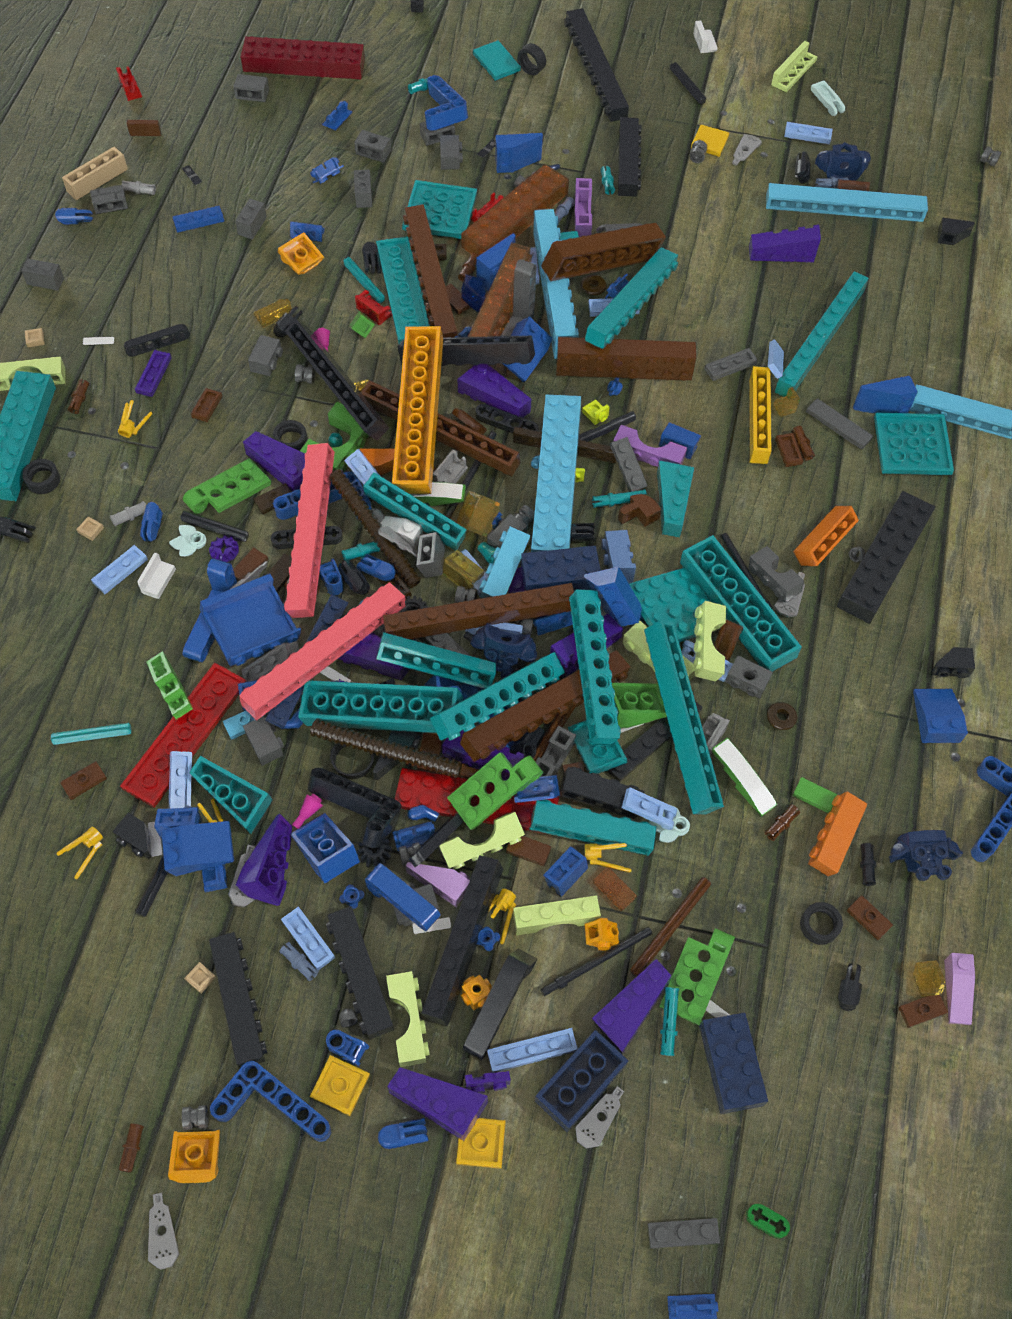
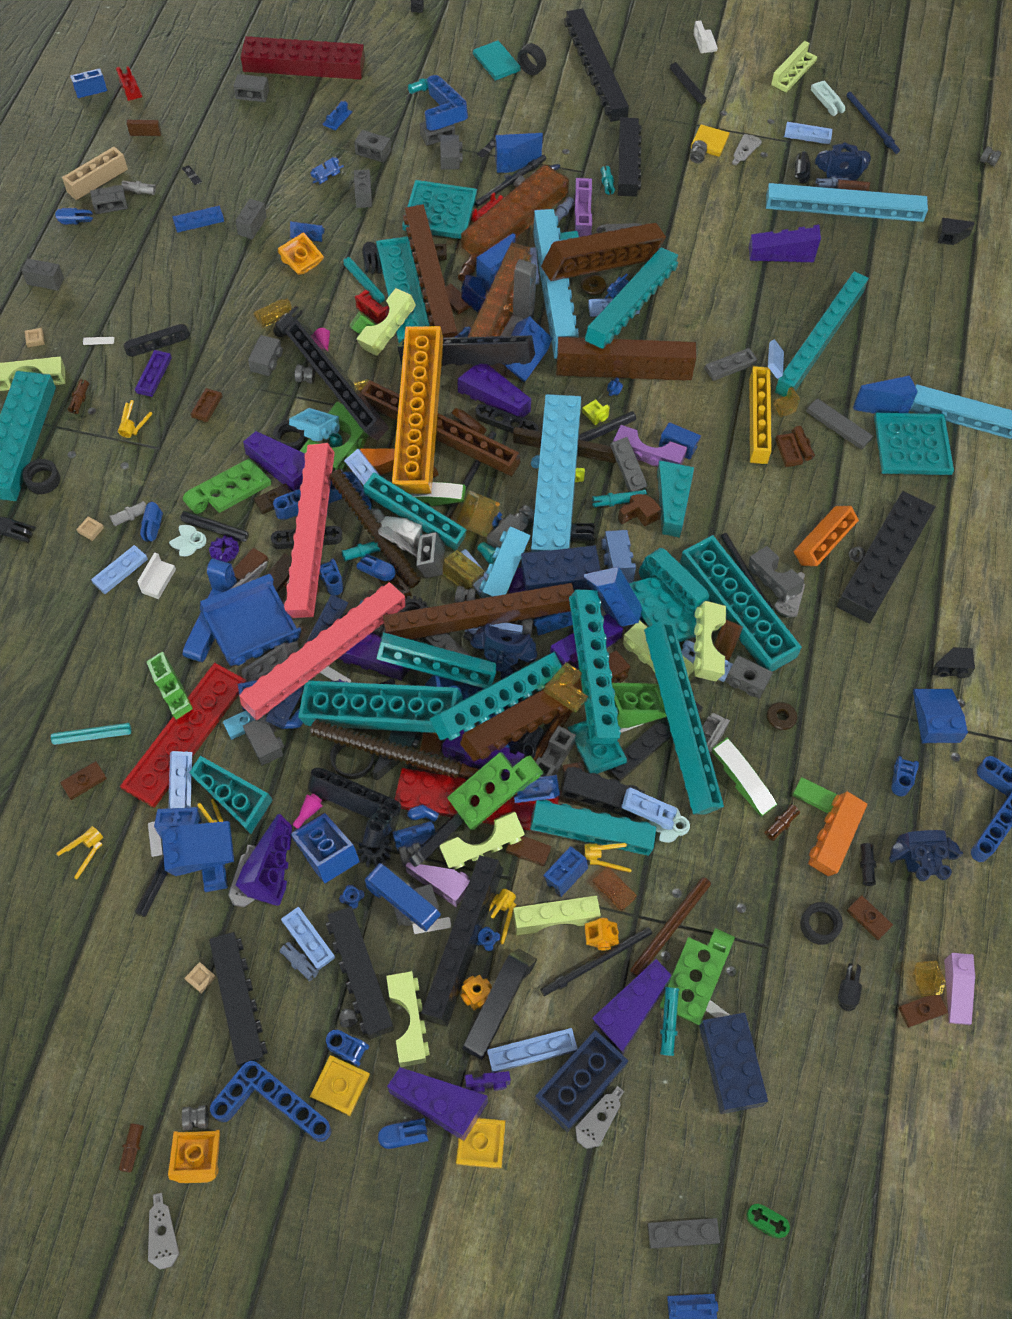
black slope [112,812,152,860] -> none
black arm [338,559,370,595] -> none
light grey hinge [433,450,468,484] -> none
none -> blue hinge [70,68,107,98]
none -> medium azure plate [289,408,340,441]
none -> yellowish green arch [357,288,416,356]
none -> black bar [475,154,547,207]
none -> clear yellow plate [543,662,588,713]
none -> teal beam [639,548,709,609]
none -> dark blue bar [846,92,900,154]
none -> blue piece [891,756,919,796]

